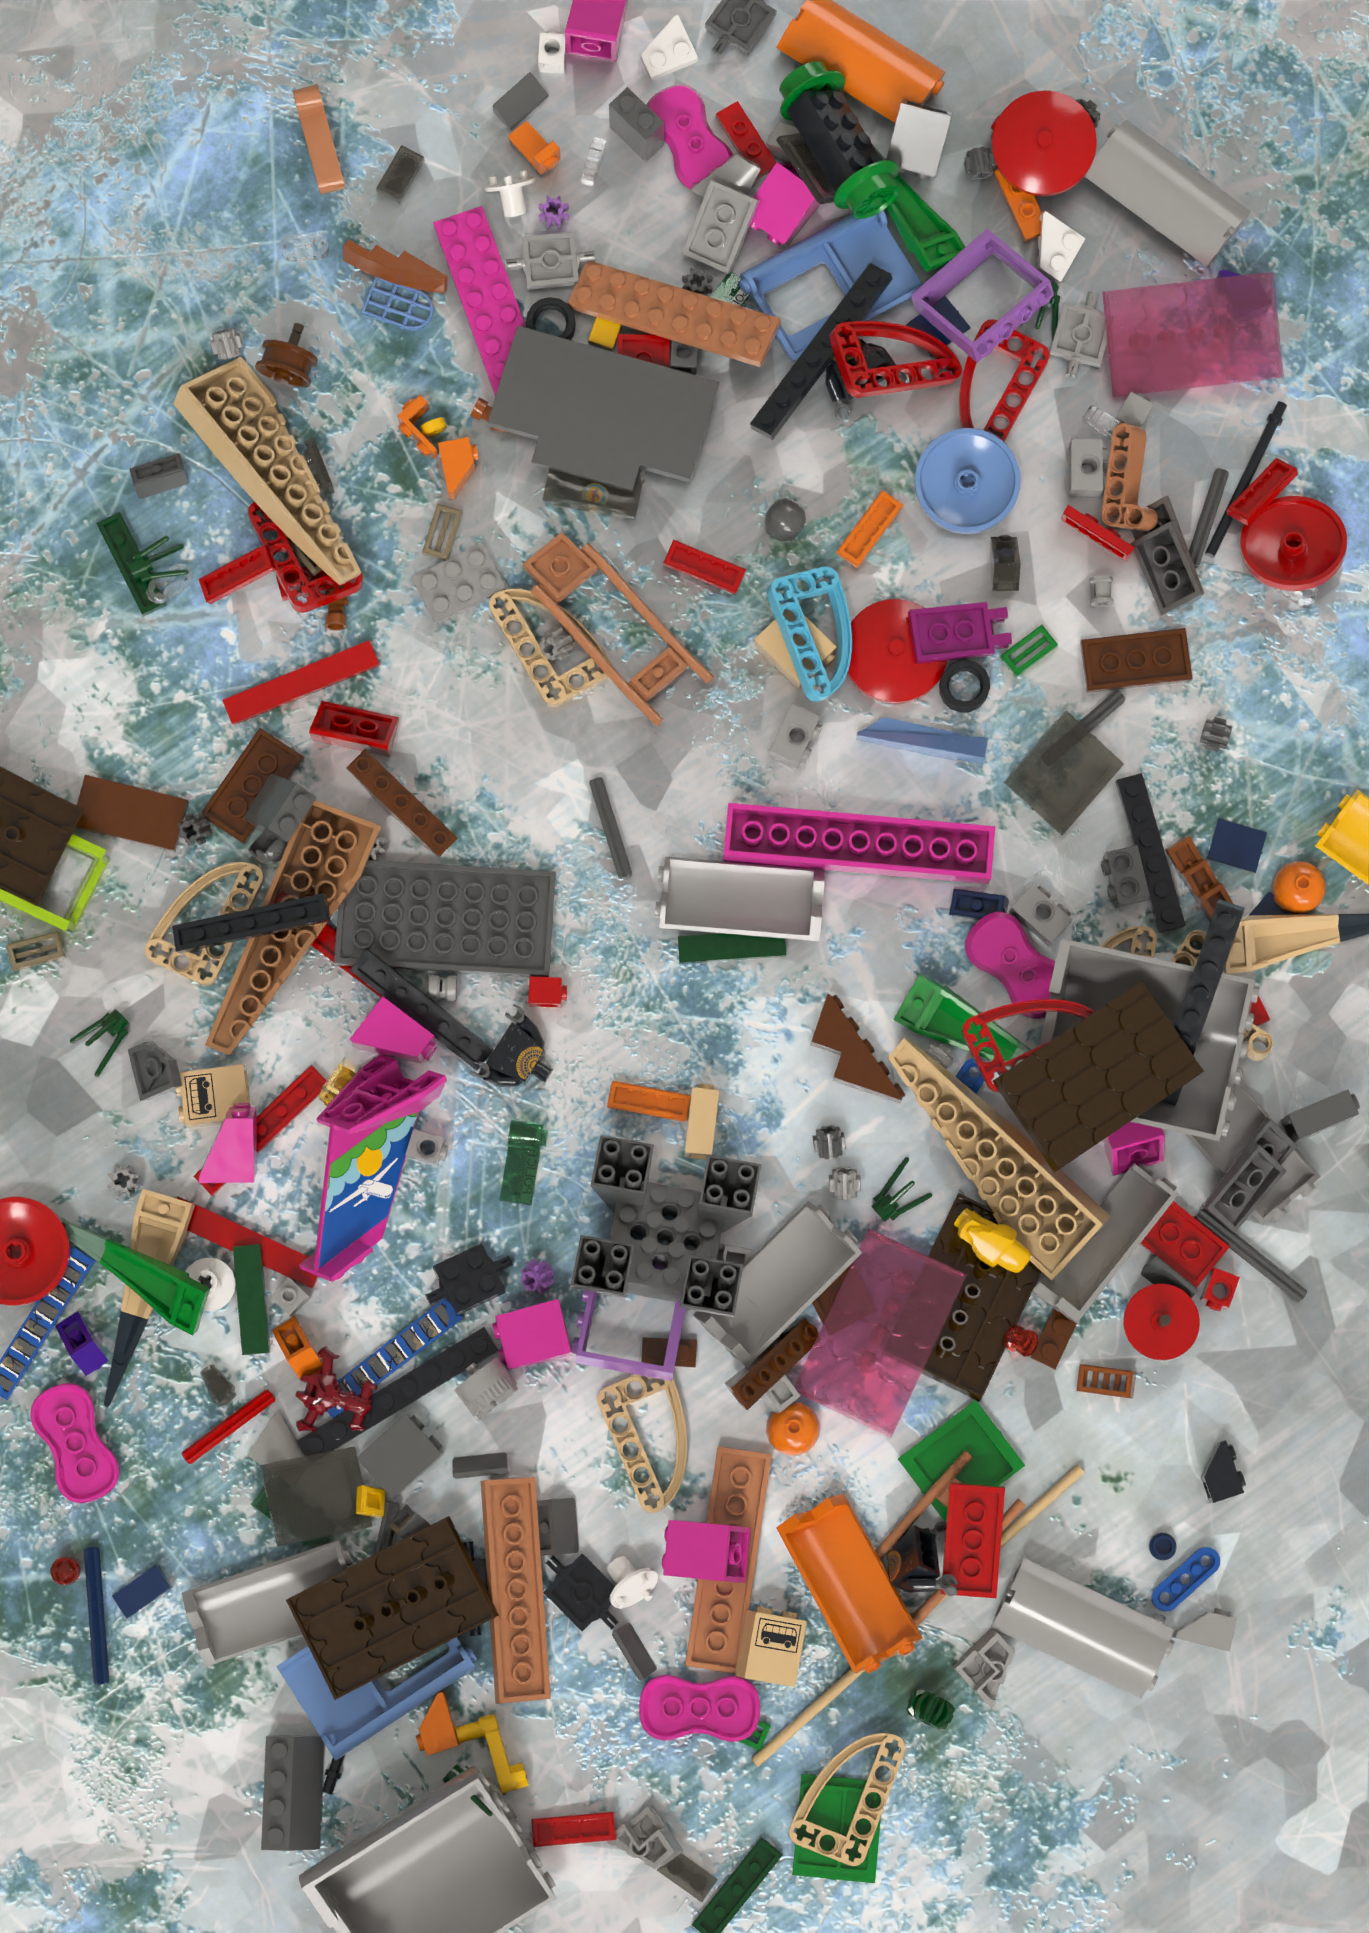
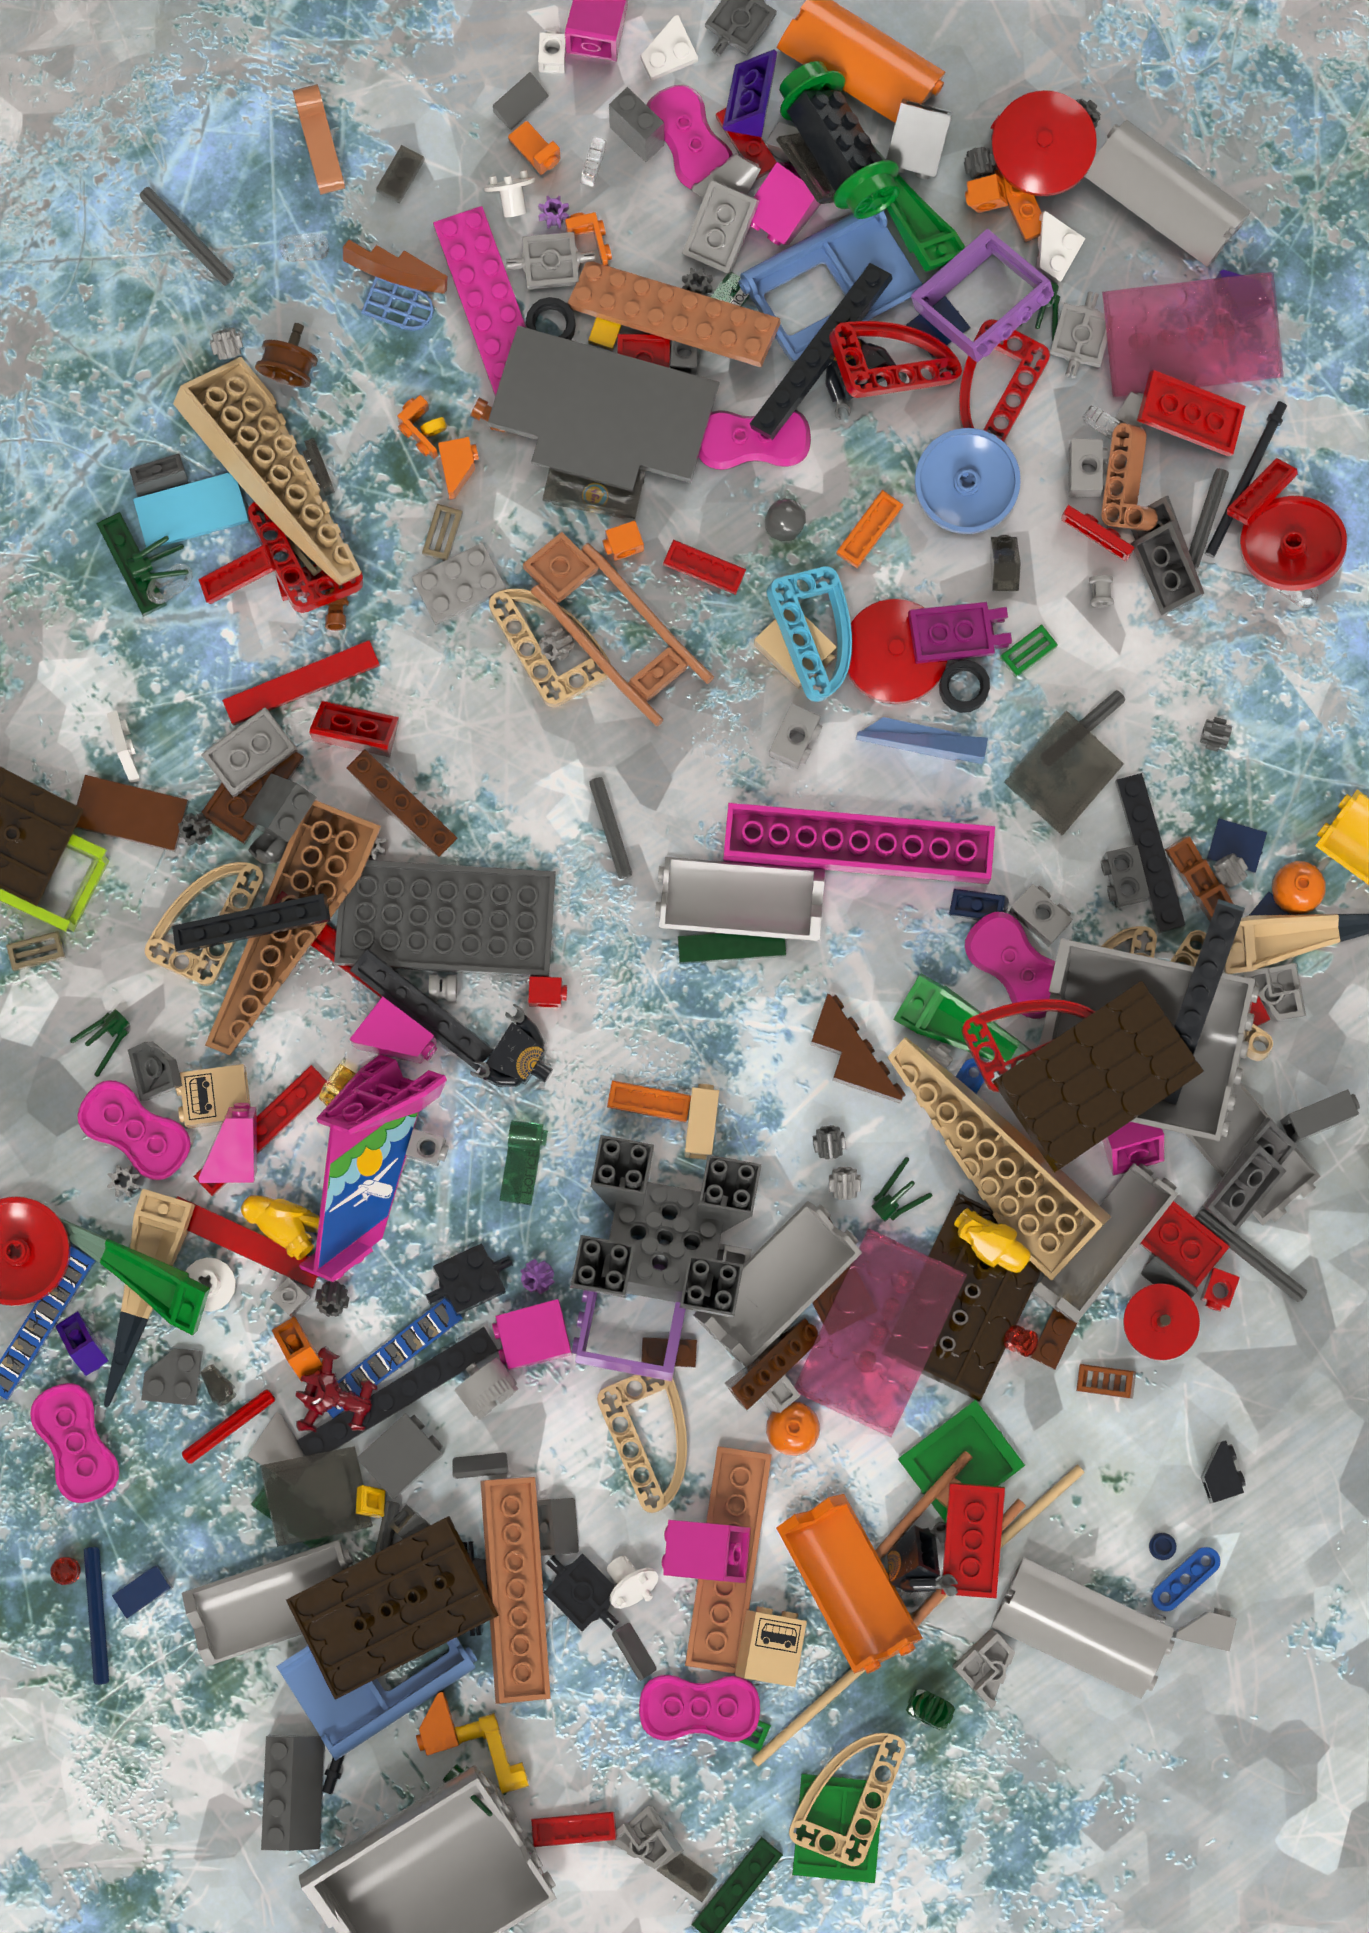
dark green tile [233,1244,270,1355] -> none
reddish brown tile [1080,628,1193,693] -> none
none -> dark pink plate [77,1080,191,1180]
none -> white wing [107,710,140,784]
none -> medium azure tile [133,473,249,548]
none -> dark grey axle [139,187,234,286]
none -> dark grey plate [141,1348,203,1406]
none -> light grey tile [201,708,298,798]
none -> yellow animal [241,1195,320,1260]
none -> dark grey gear [315,1281,350,1317]
none -> orange bracket [565,212,612,266]
none -> orange brick [602,520,644,561]
none -> dark pink plate [699,410,811,470]
none -> dark purple slope [723,49,777,137]
none -> orange brick [965,174,1008,213]
none -> red plate [1137,370,1246,457]
none -> light grey gear [1213,853,1248,888]
none -> light grey slope [1243,963,1306,1020]

